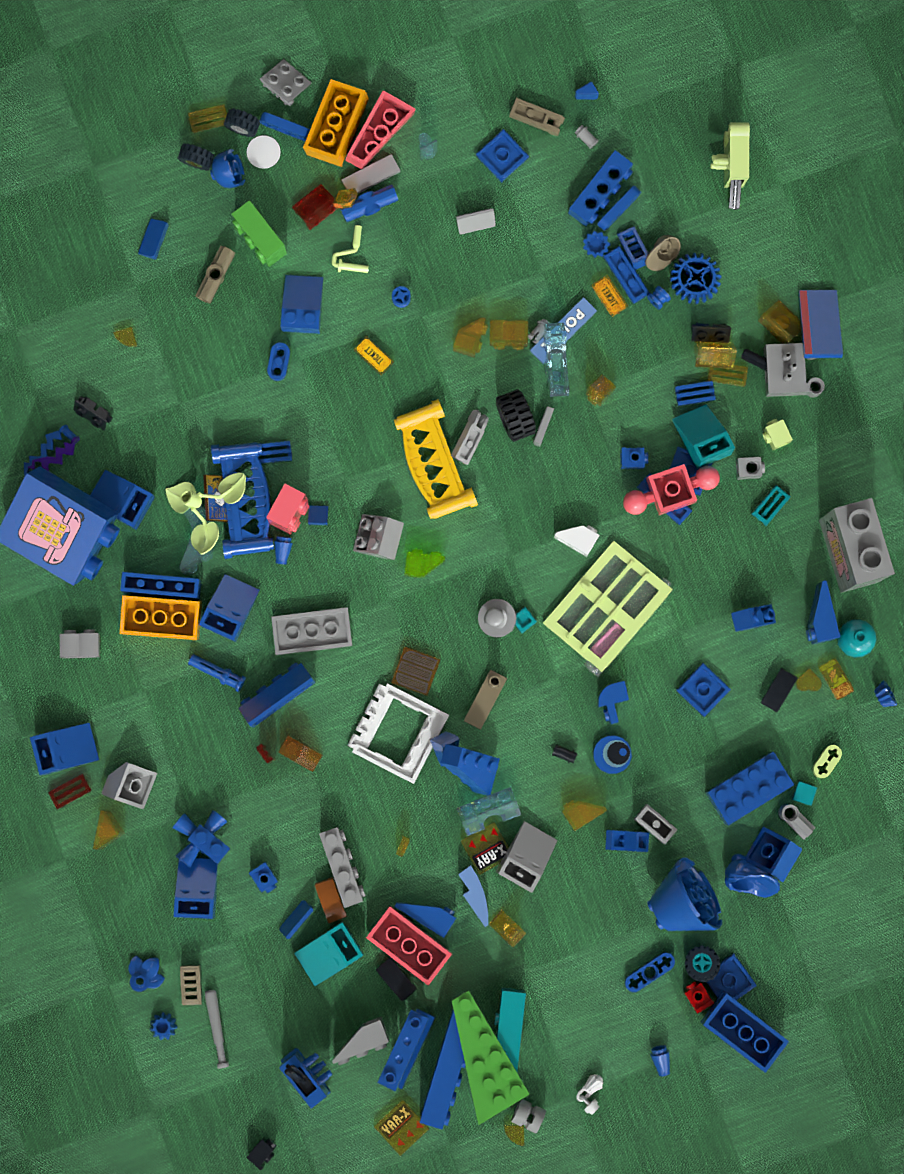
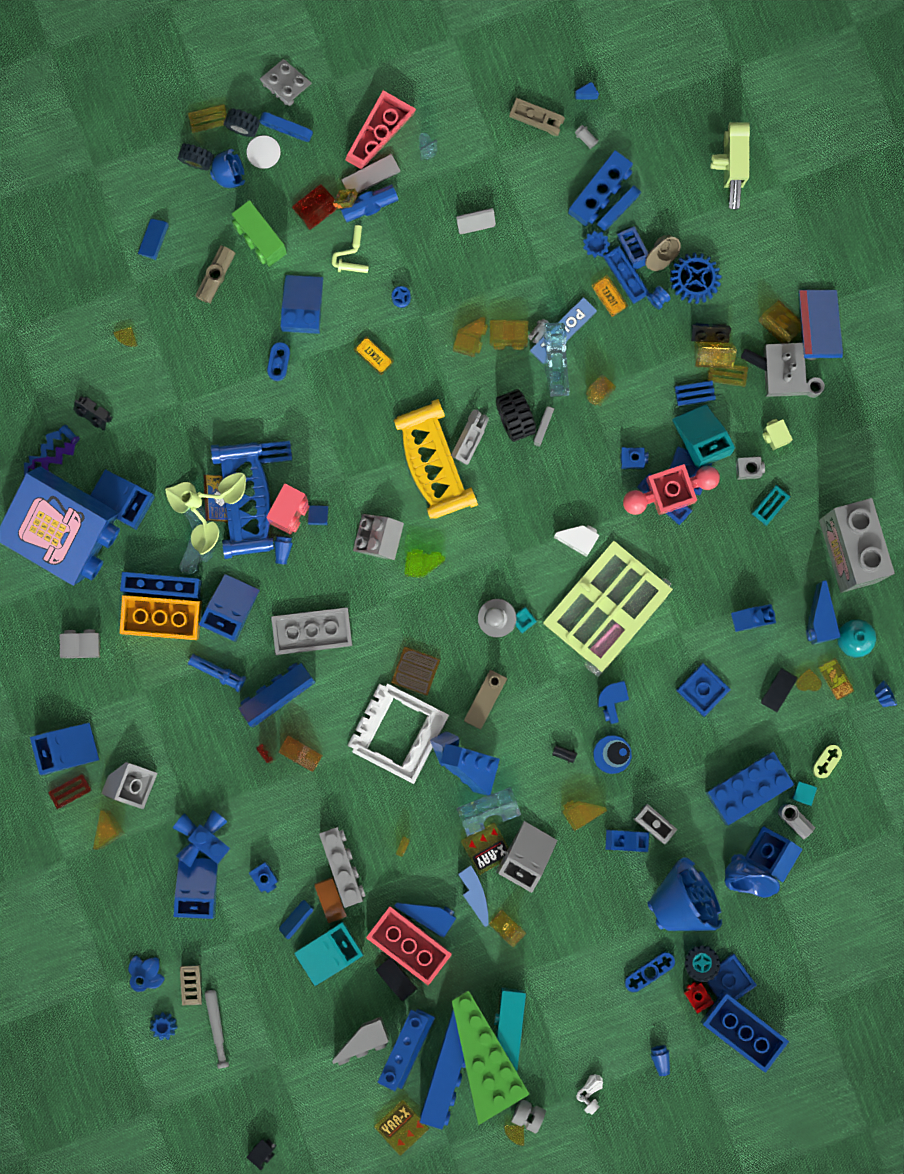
blue piece [279,1048,332,1109] -> none
light orange brick [303,79,369,167] -> none
blue tile [476,129,529,183] -> none

